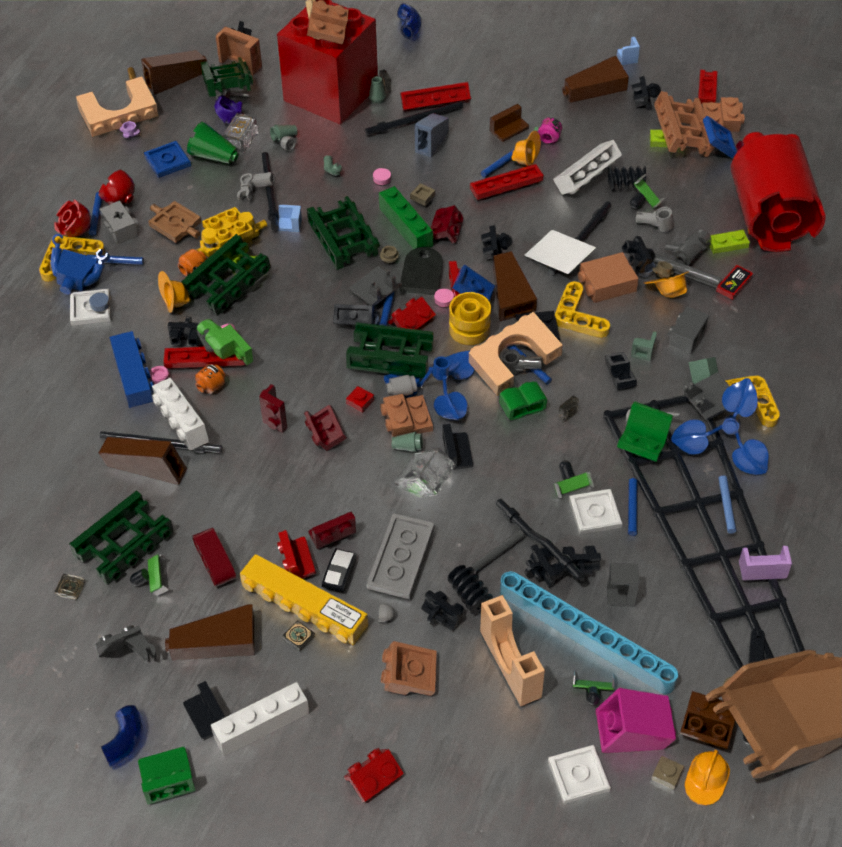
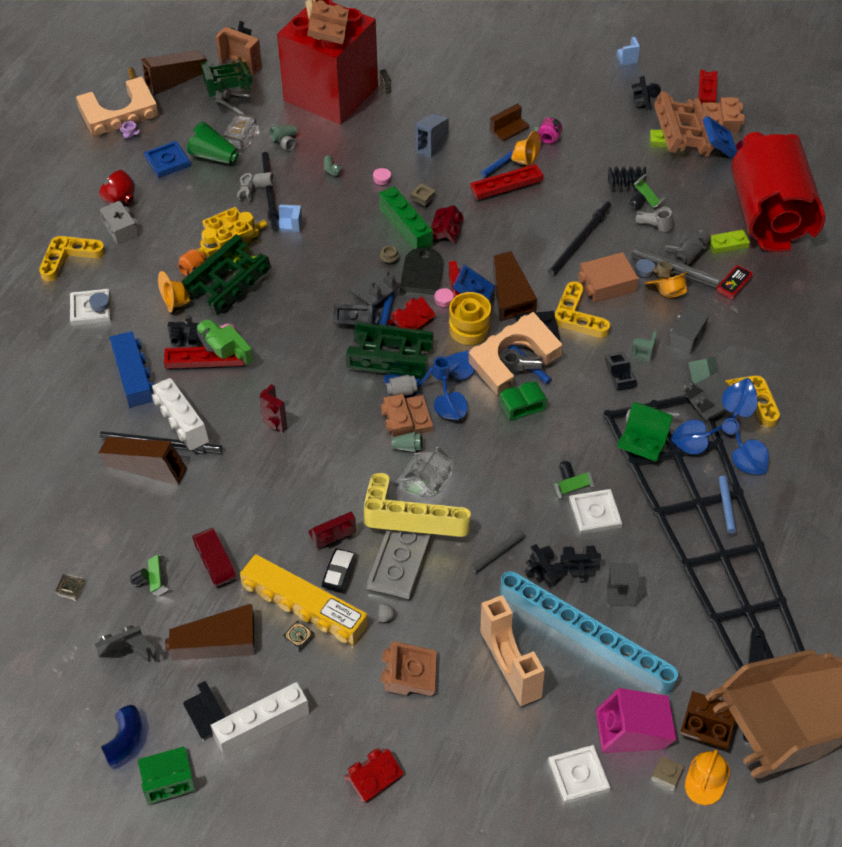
blue torso [50,234,110,295] -> none
red cylinder [54,199,91,238] -> none
dark green fence [69,490,173,585] -> none
blue bar [87,255,144,265] -> none
blue bar [89,192,102,236] -> none
medium nougat plate [148,201,202,243] -> none
bright pink tile [149,366,170,385] -> none
orange head [195,364,226,394] -> none
dark purple hair [214,95,243,125] -> none
red bracket [277,530,316,579] -> none
dark red bracket [304,404,347,451] -> none
dark green fence [307,196,380,270] -> none
red plate [346,386,374,413] -> none
black bar [365,101,463,135] -> none
sand green cone [369,76,386,103] -> none
clear blue cylinder [397,3,422,40] -> none
red plate [400,82,471,110] -> none
black hips [421,590,464,631] -> none
black panel [442,424,473,470] -> none
black piece [447,565,493,614] -> none
black hips [481,225,513,260] -> none
black bar [496,499,584,581] -> none
white sticker [524,230,596,274] -> none
white brick [553,139,622,195] -> none
clear smoke tile [558,395,579,423] -> none
reddish brown slope [562,56,629,103] -> none
piece [573,670,615,705] -> none
black hips [622,236,655,273] -> none
blue bar [628,478,637,536] -> none
lavender panel [739,546,792,580] -> none
none -> light yellow beam [364,473,471,537]

